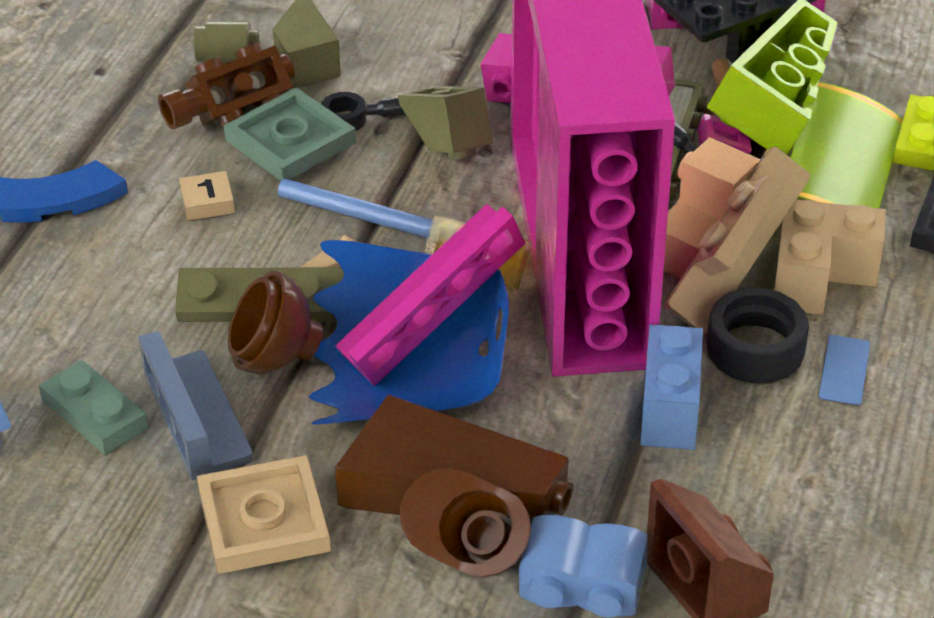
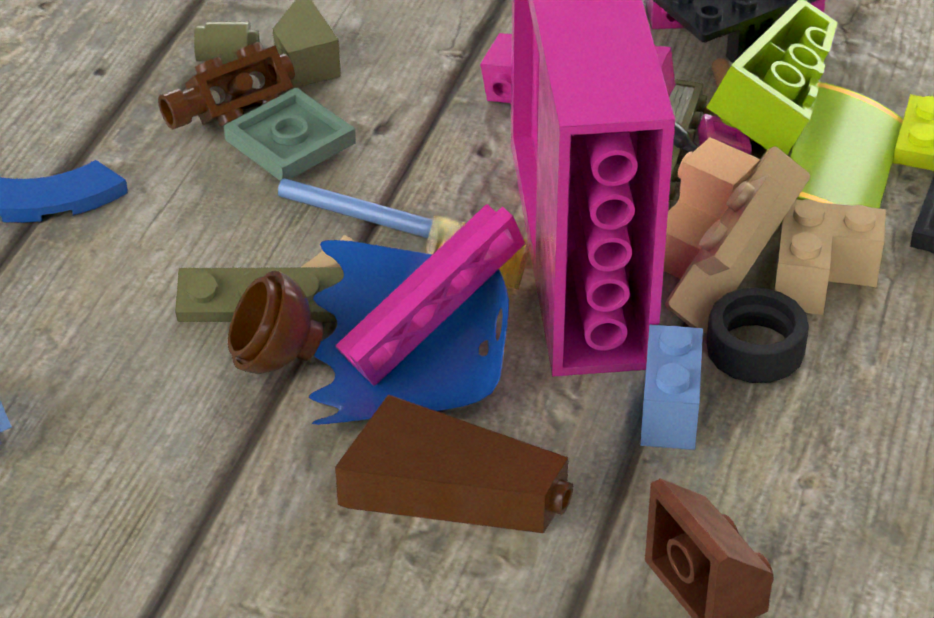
sand green plate [39,360,149,455] -> none
sand blue panel [138,331,253,480] -> none
tan tile [179,171,235,221] -> none
tan plate [197,455,331,574] -> none
black piece [321,92,406,132] -> none
olive slope [398,86,493,159] -> none
reddish brown piece [399,467,531,578] -> none
medium blue brick [519,515,648,617] -> none
medium blue sticker [819,335,870,405] -> none

